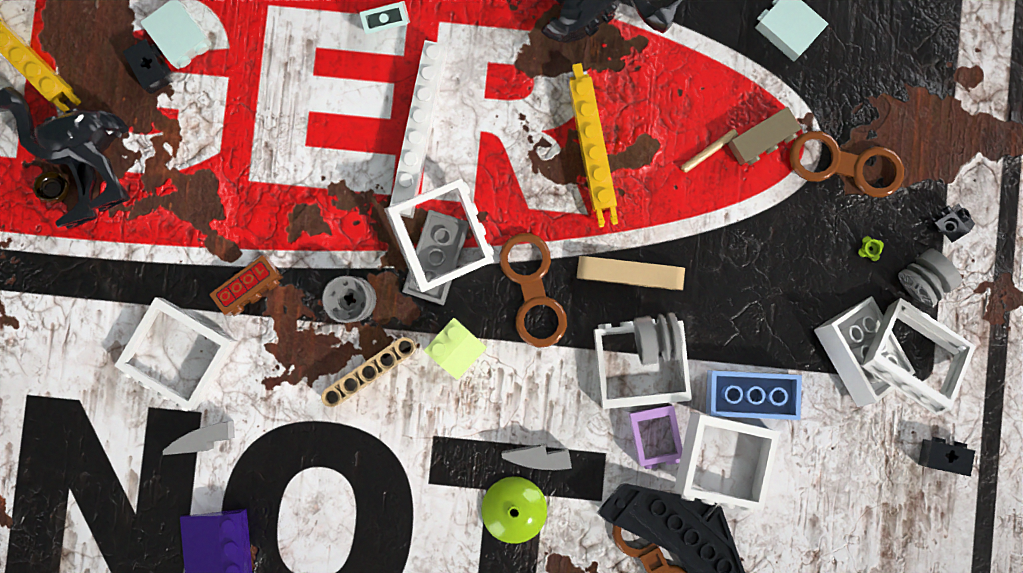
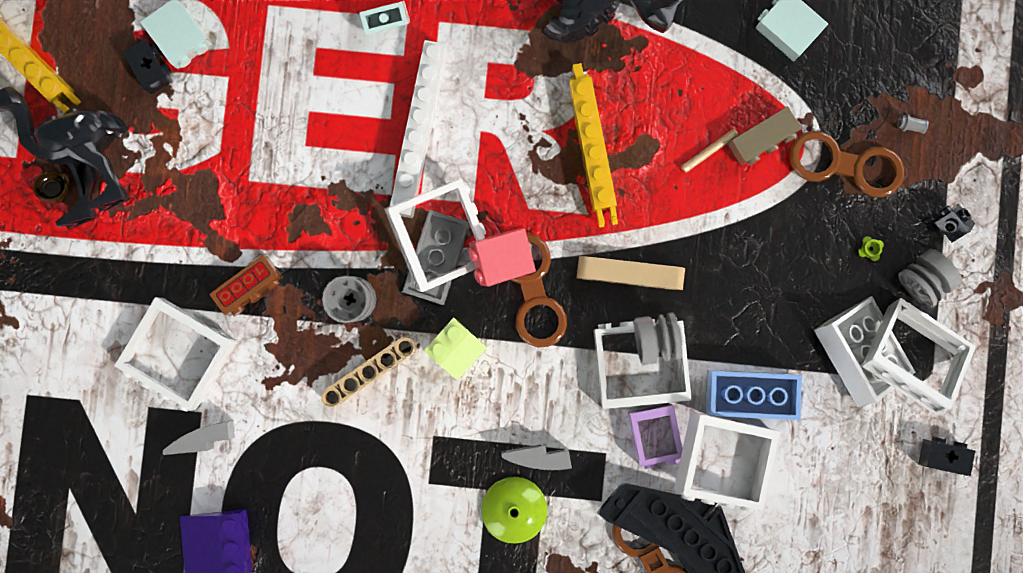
none -> coral brick [468,229,536,286]
none -> light grey pin [897,114,929,134]

